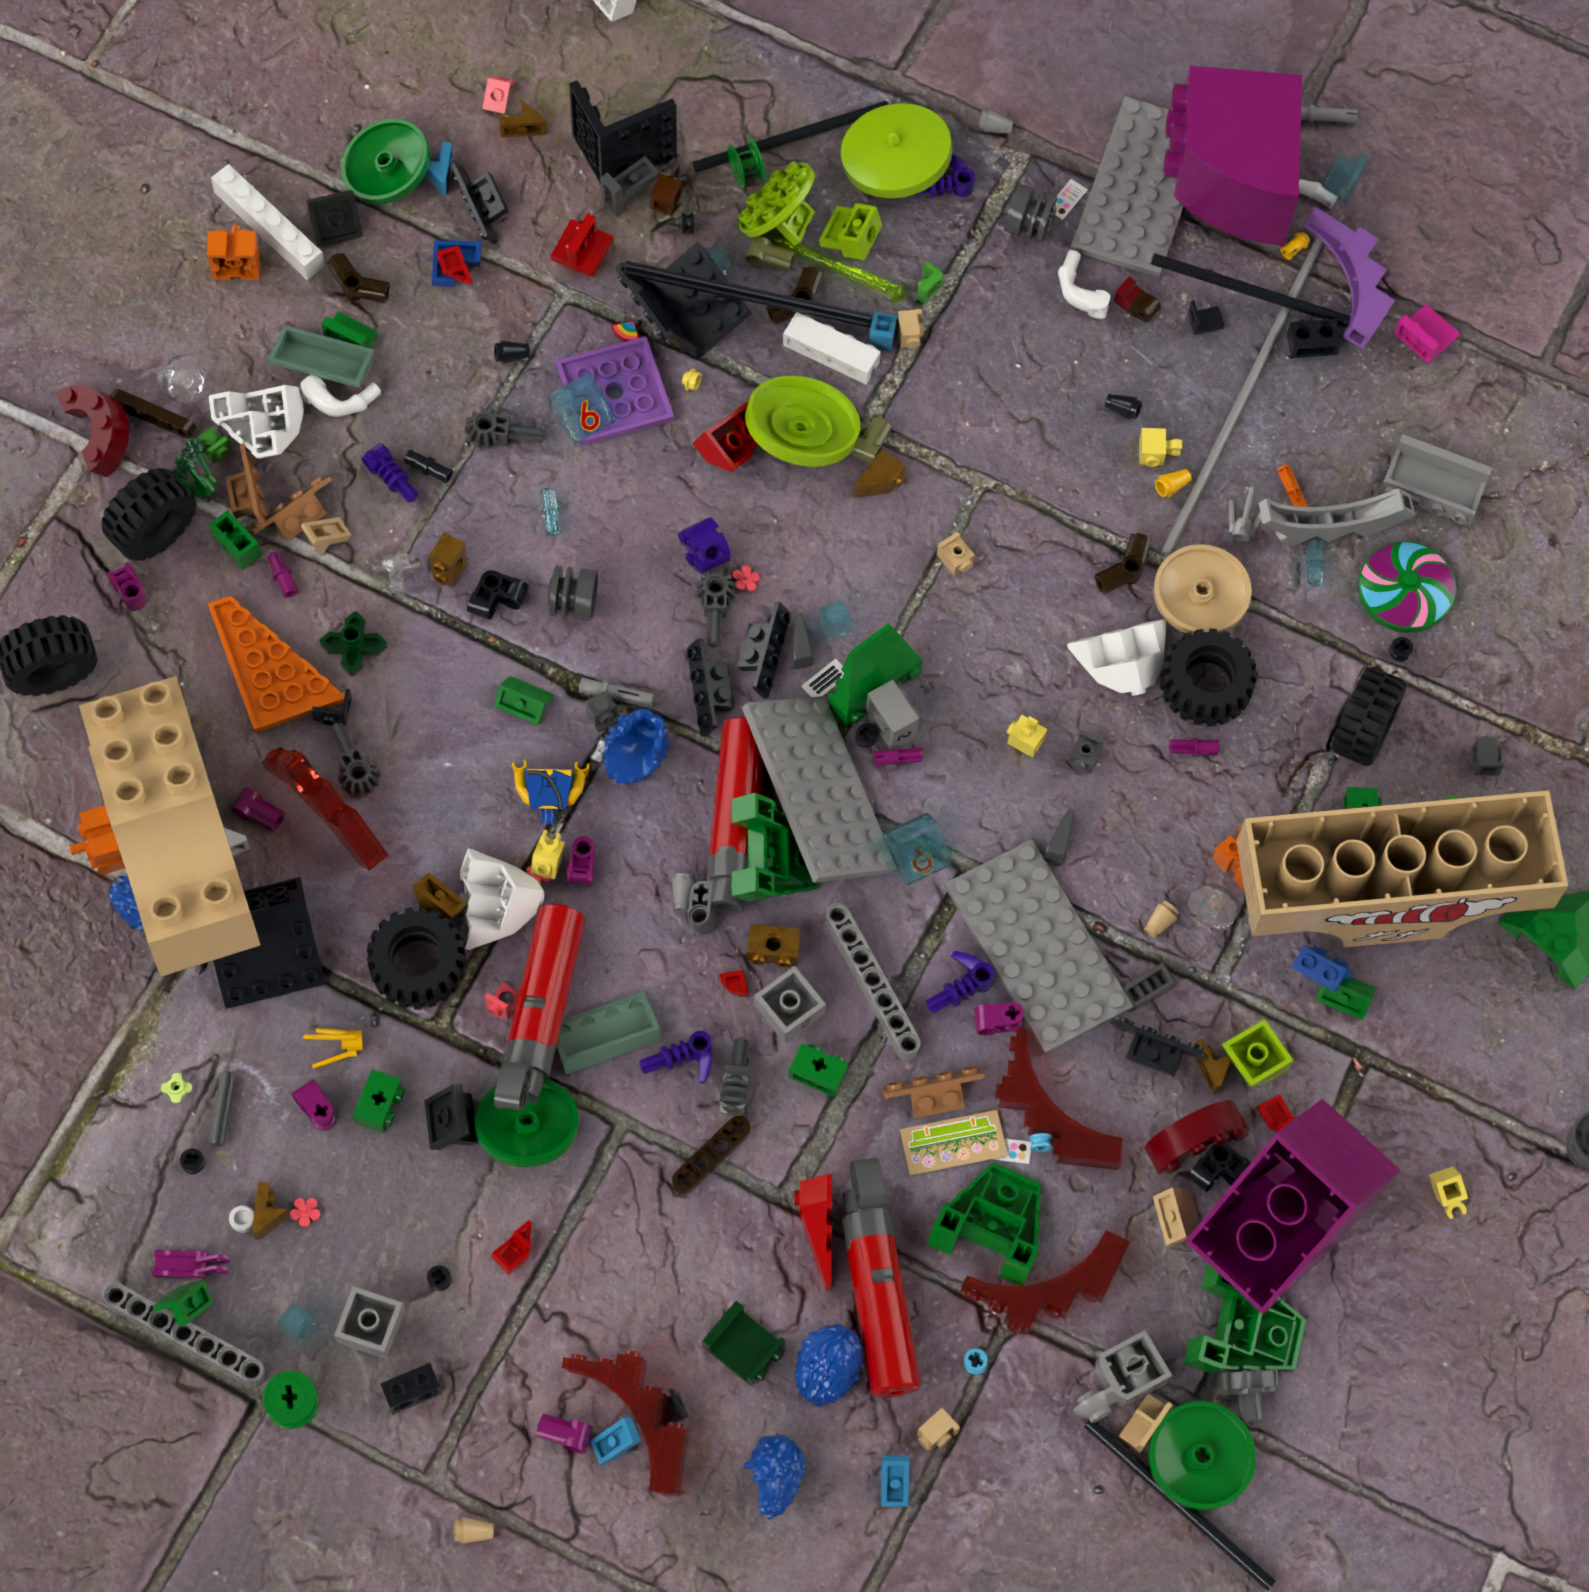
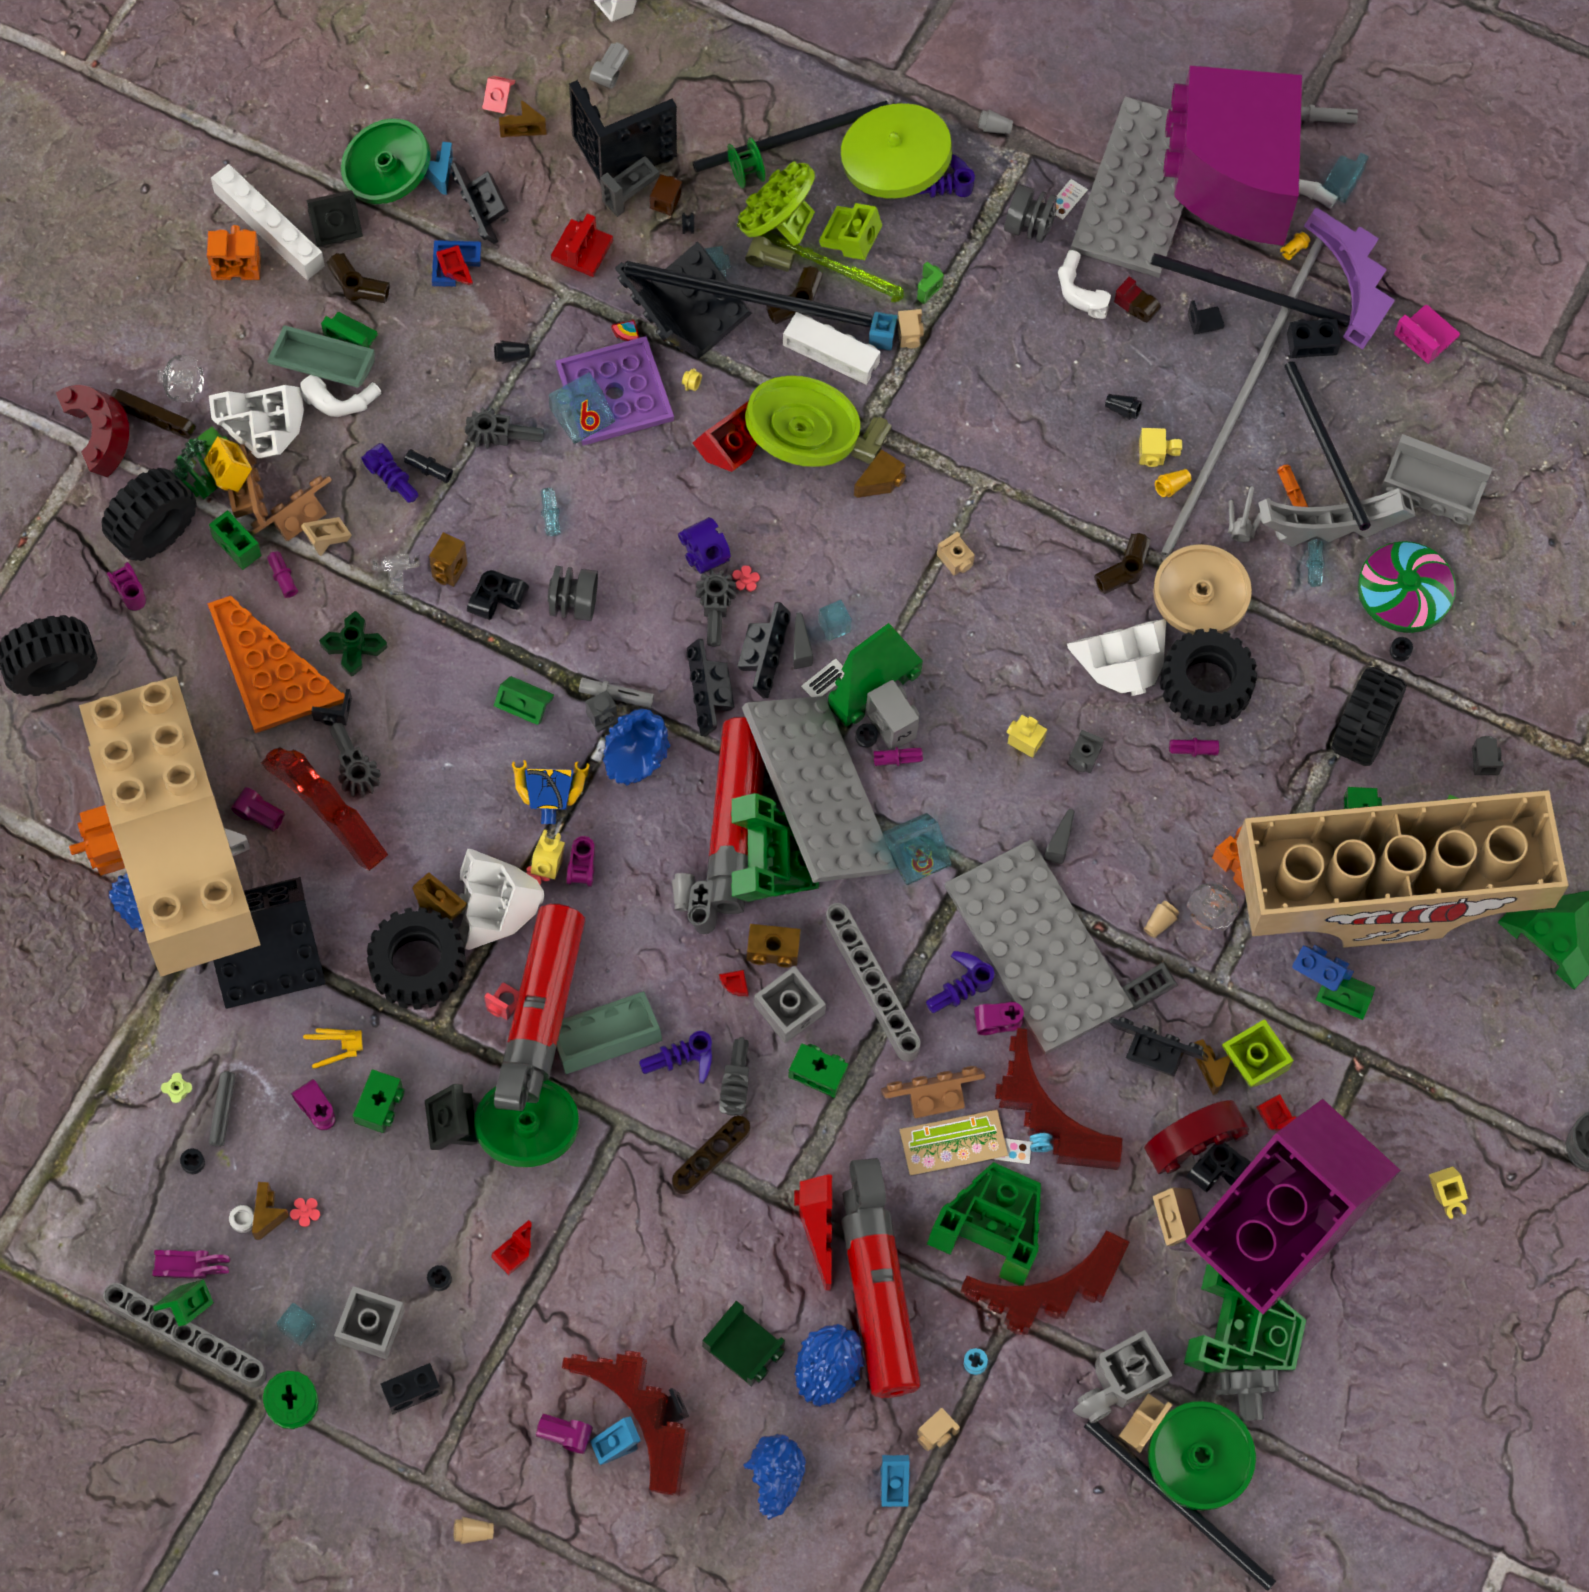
none -> yellow brick [204,436,252,492]
none -> light grey piece [590,42,629,89]
none -> black piece [1284,361,1371,531]

